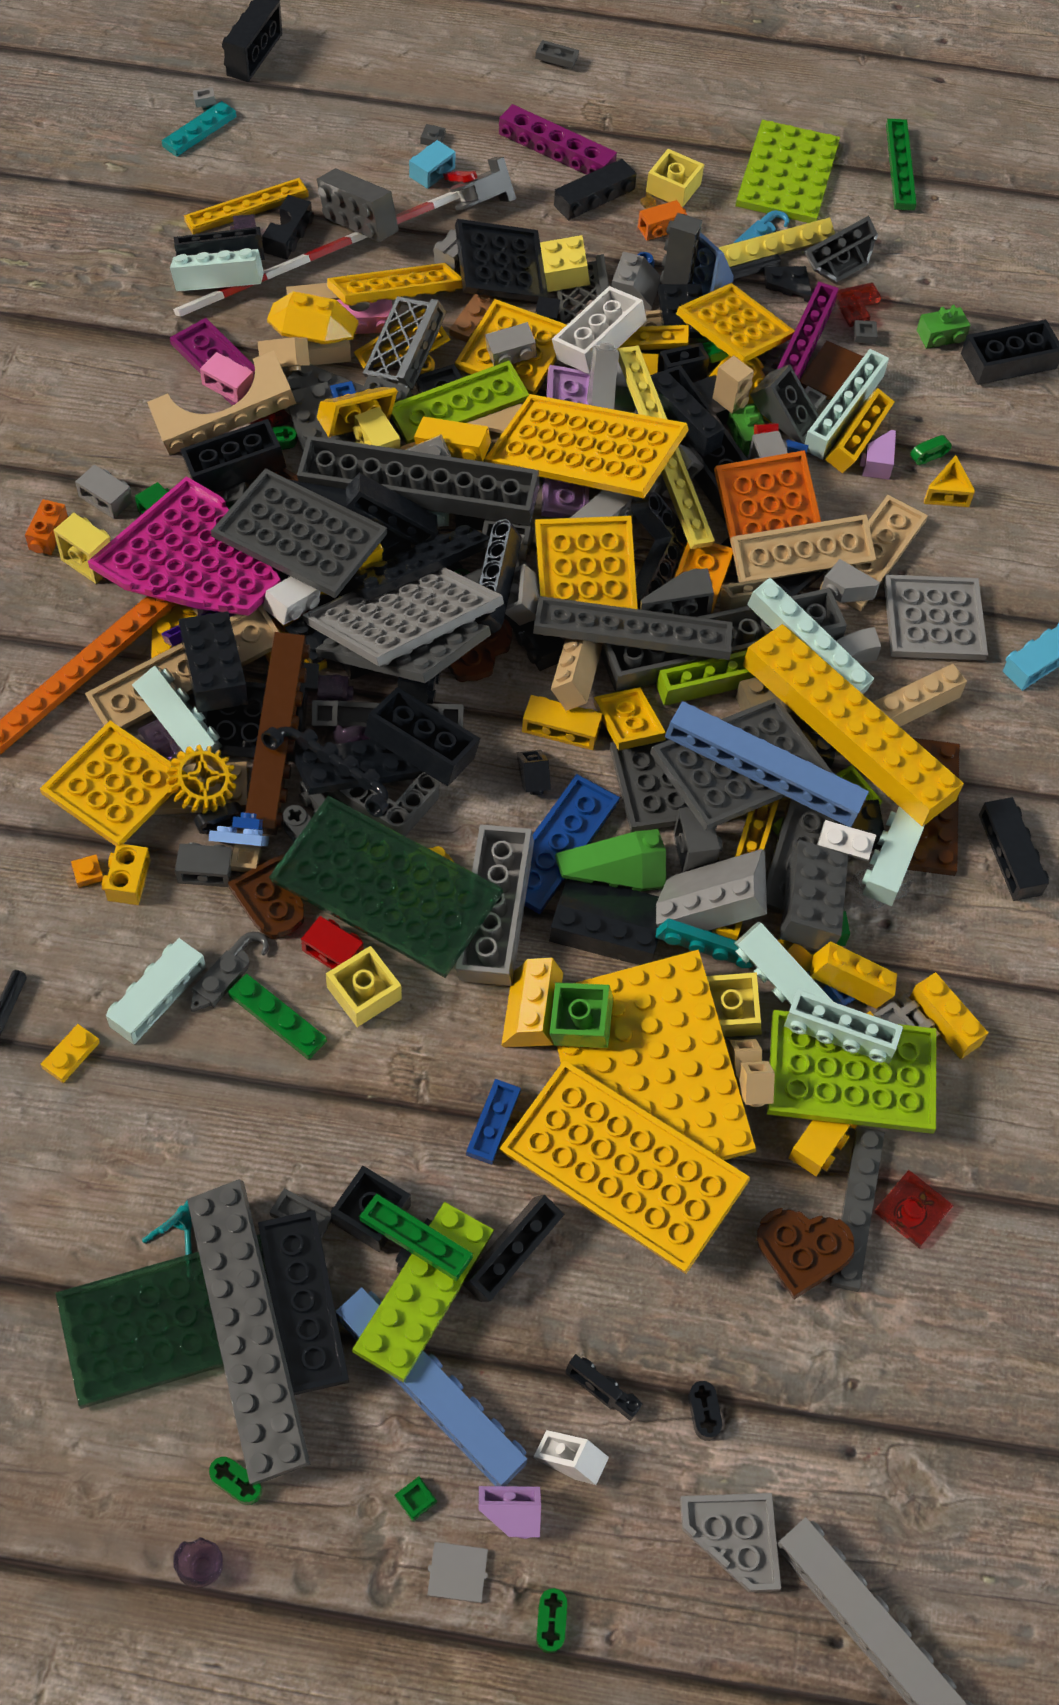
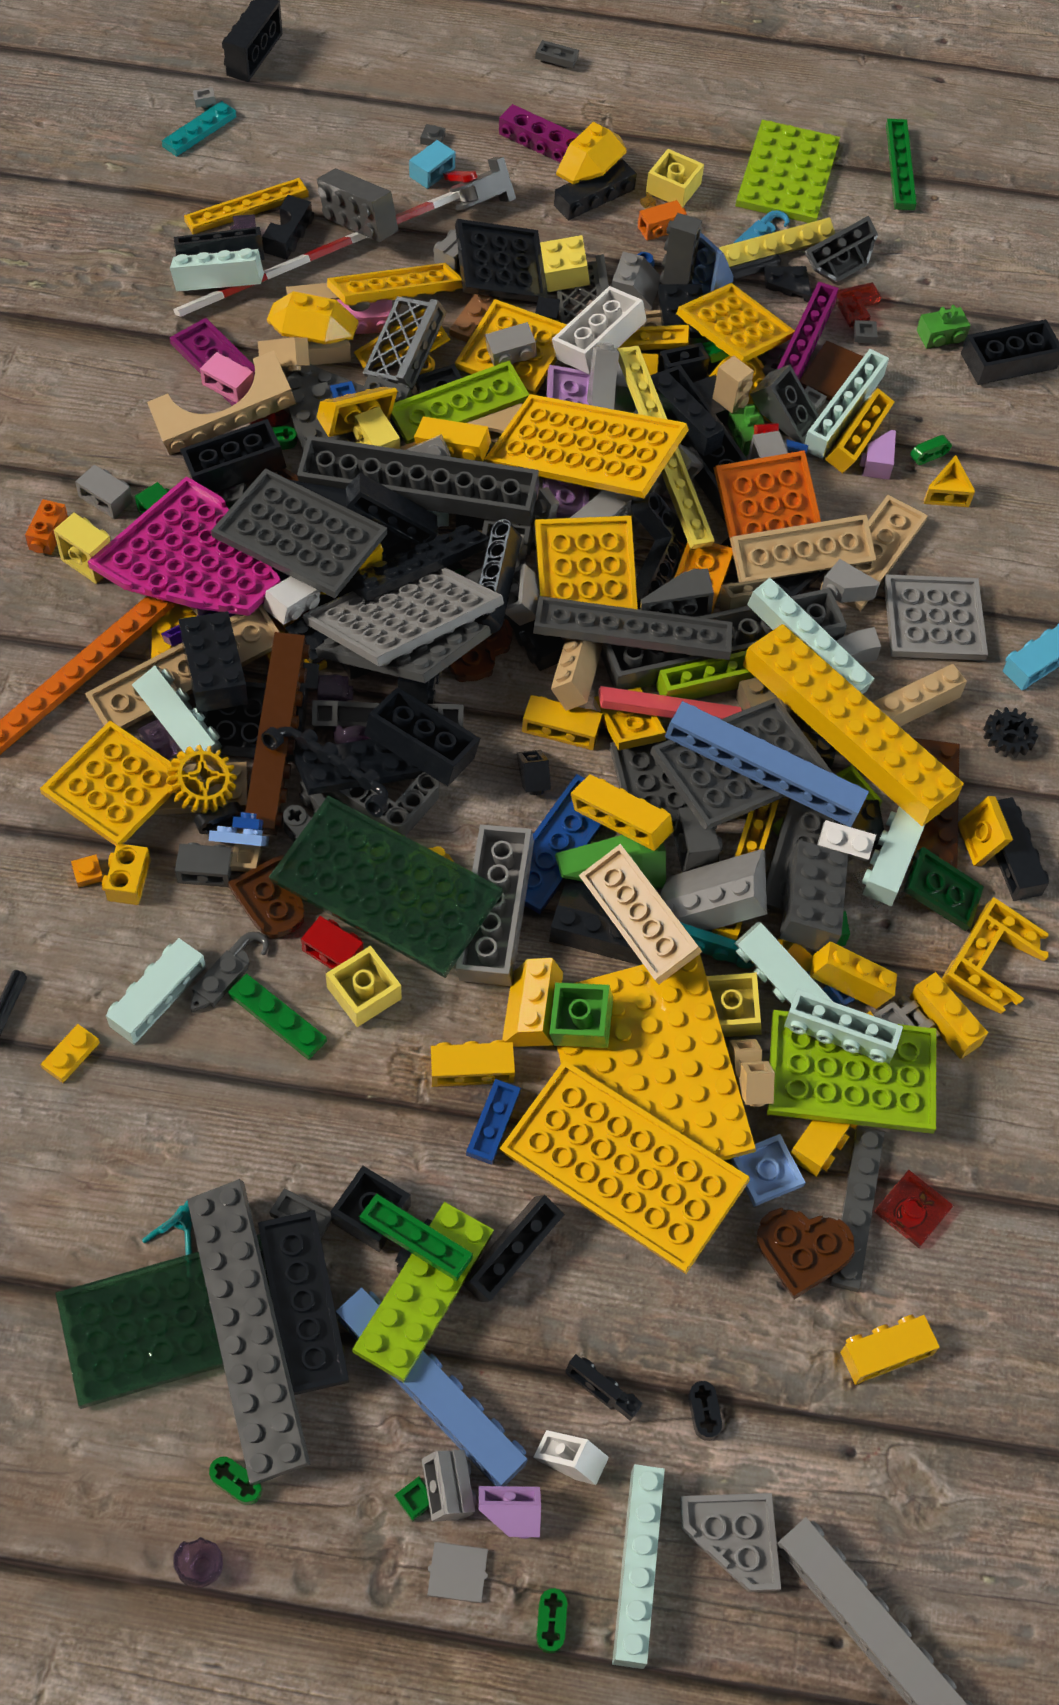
none -> light grey brick [422,1450,477,1522]
none -> yellow brick [431,1040,515,1087]
none -> light grey plate [531,487,559,529]
none -> yellow wedge [556,122,626,184]
none -> yellow brick [571,774,673,851]
none -> tan plate [579,844,702,985]
none -> coral tile [598,686,742,719]
none -> light aqua brick [612,1464,665,1669]
none -> light blue plate [730,1134,806,1207]
none -> yellow brick [840,1314,940,1385]
none -> dark green plate [903,847,984,931]
none -> yellow wedge [941,897,1048,1014]
none -> yellow plate [958,796,1013,866]
none -> black gear [983,707,1039,758]

